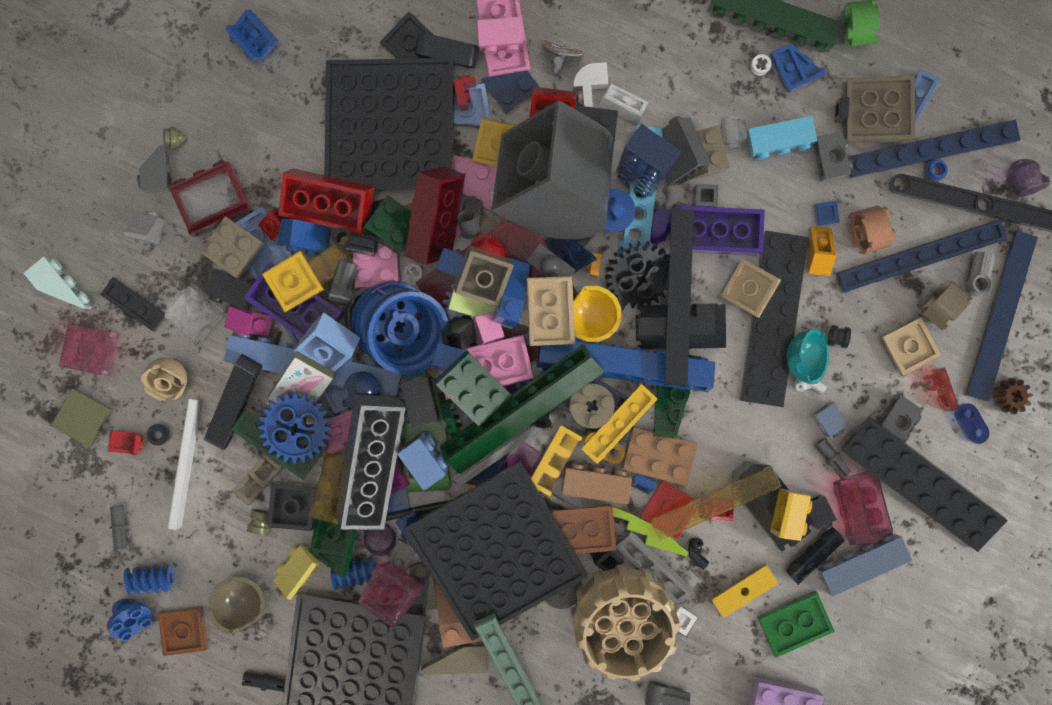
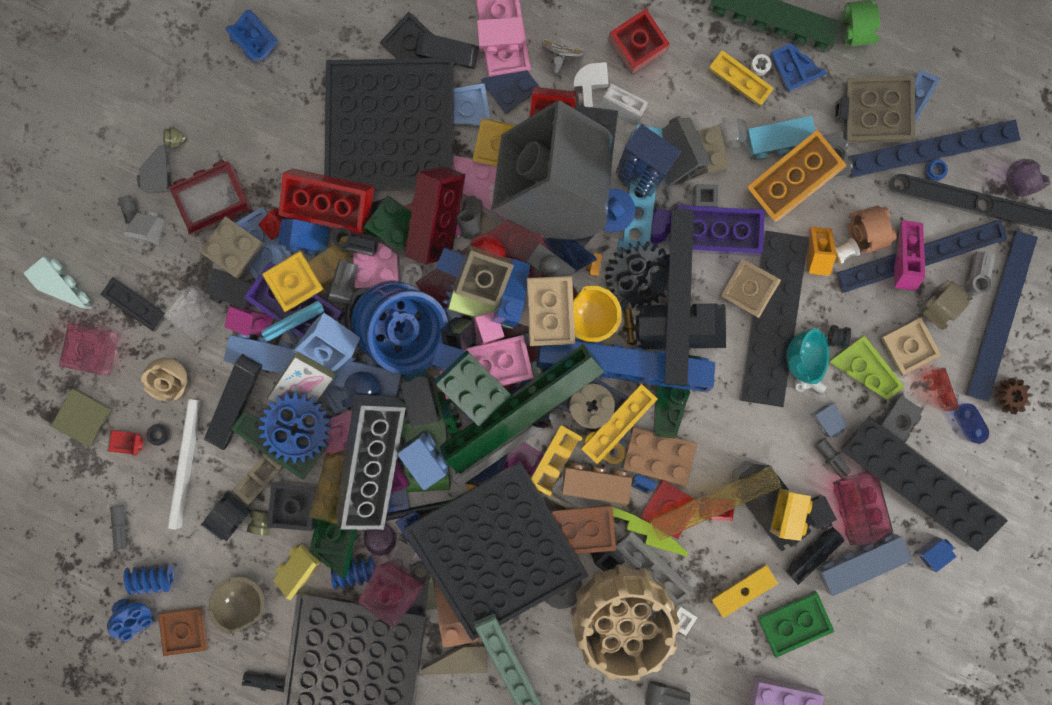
red bracket [454,75,476,112] -> none
black arm [688,538,710,570] -> none
blue tile [814,201,840,226] -> none
none -> dark grey pin [117,195,136,224]
none -> black brick [201,490,251,542]
none -> medium azure axle [261,301,324,341]
none -> red brick [608,8,670,75]
none -> pearl gold piece [623,303,637,345]
none -> yellow plate [708,50,774,107]
none -> light orange brick [747,130,847,222]
none -> lime wing [829,335,905,400]
none -> white bush [835,238,860,264]
none -> dark pink slope [894,220,925,291]
none -> blue brick [916,537,957,573]

